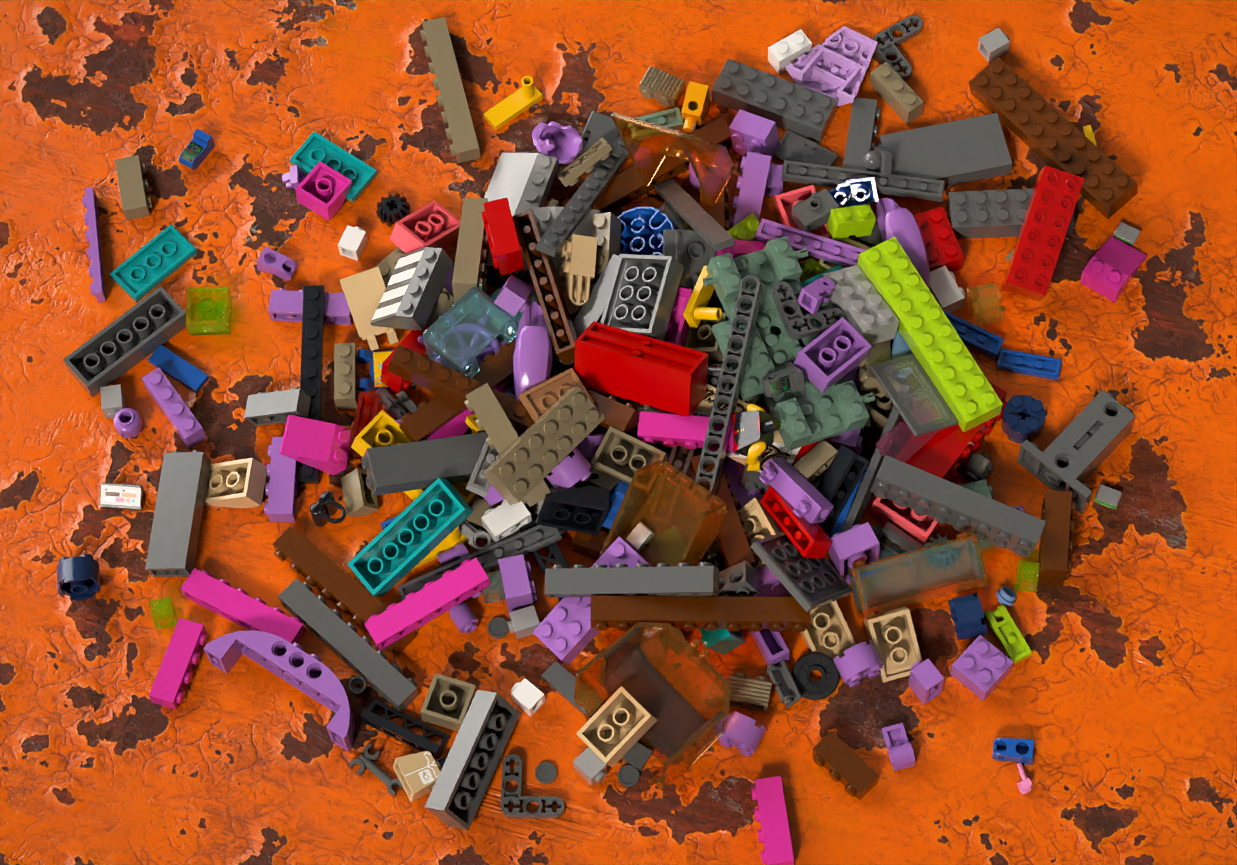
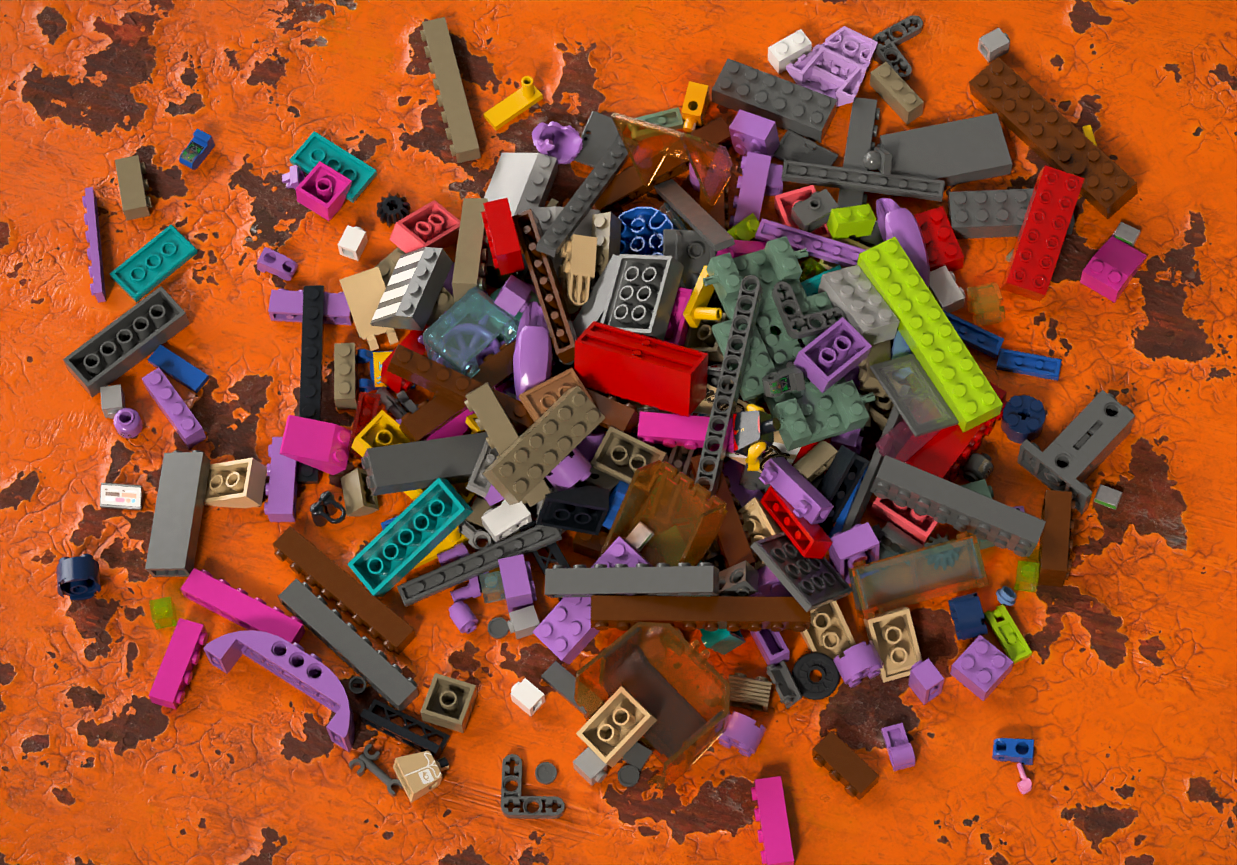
clear neon green brick [186,287,232,336] -> none
brick [244,388,311,426] -> none
dark pink brick [364,557,491,651] -> none
dark grey brick [425,690,520,830] -> none
dark tan plate [556,137,612,187] -> none
dark tan brick [639,66,685,108] -> none
medium lavender leg [797,278,835,314] -> none
blue connector [828,177,879,206] -> none

